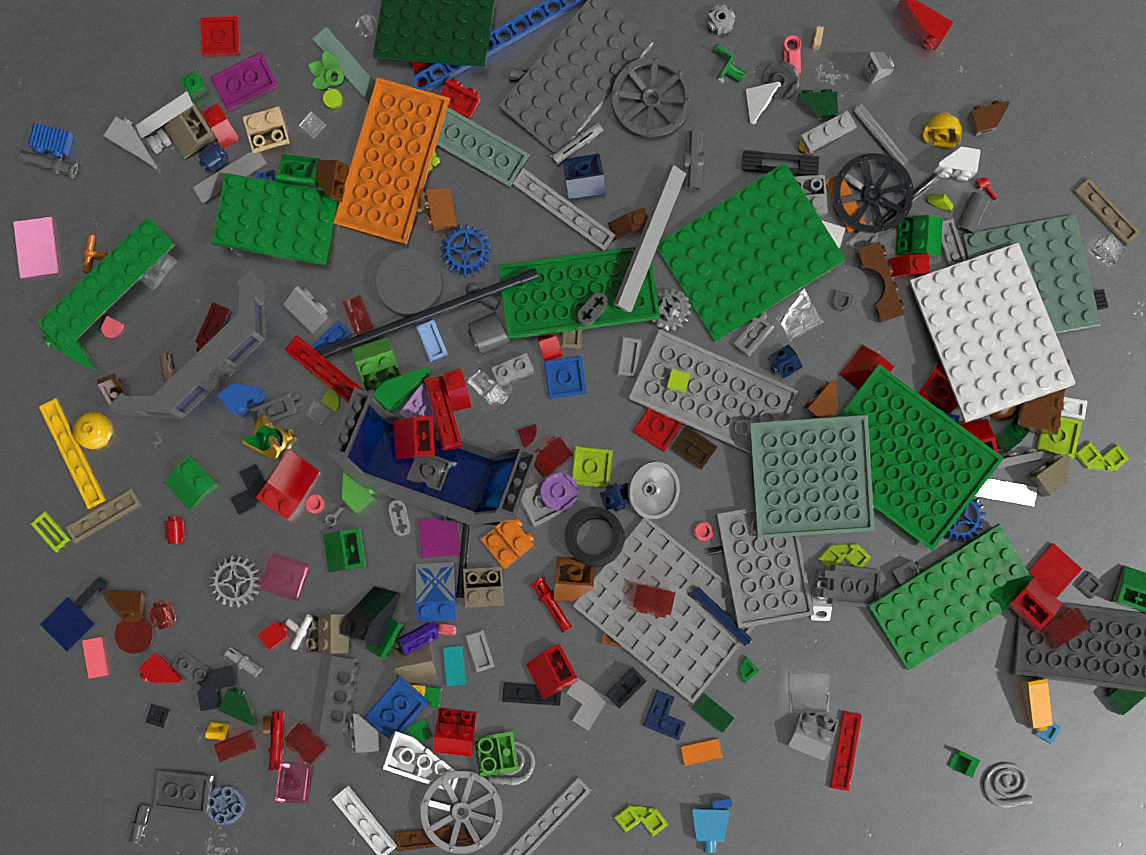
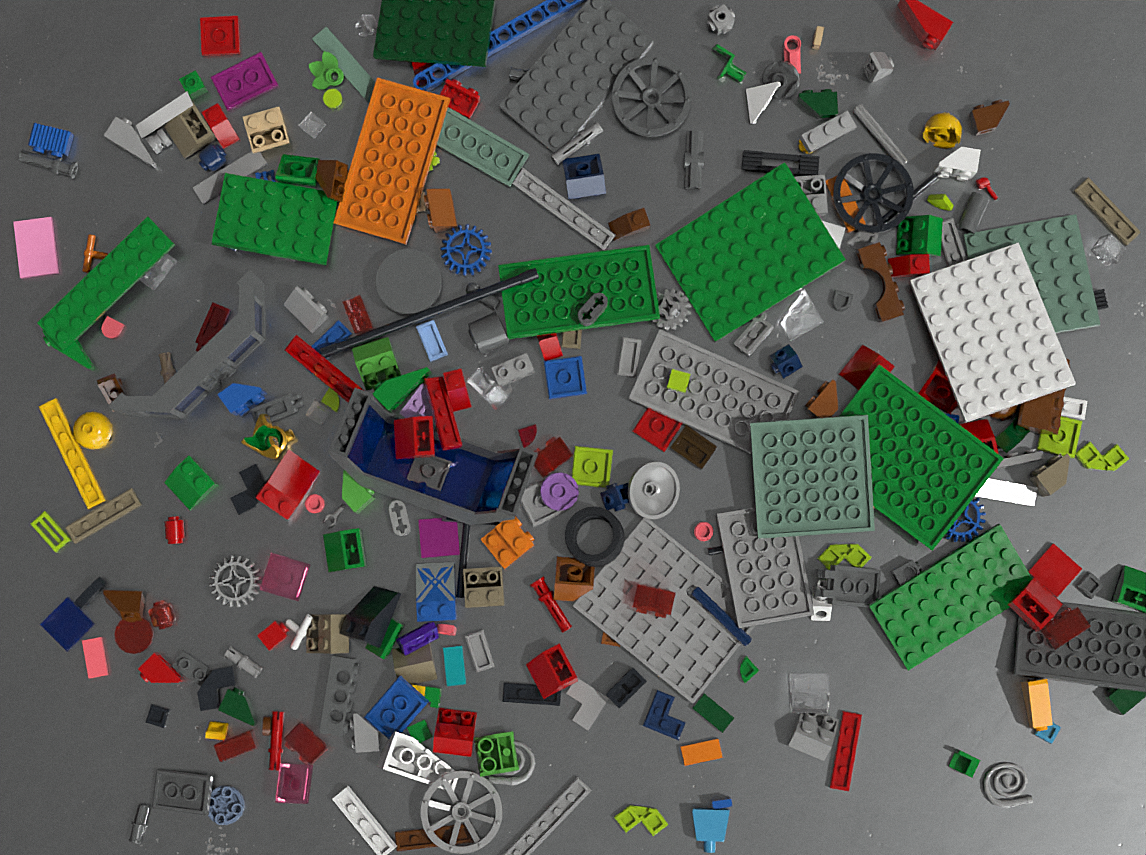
light grey tile [614,165,686,313] -> none

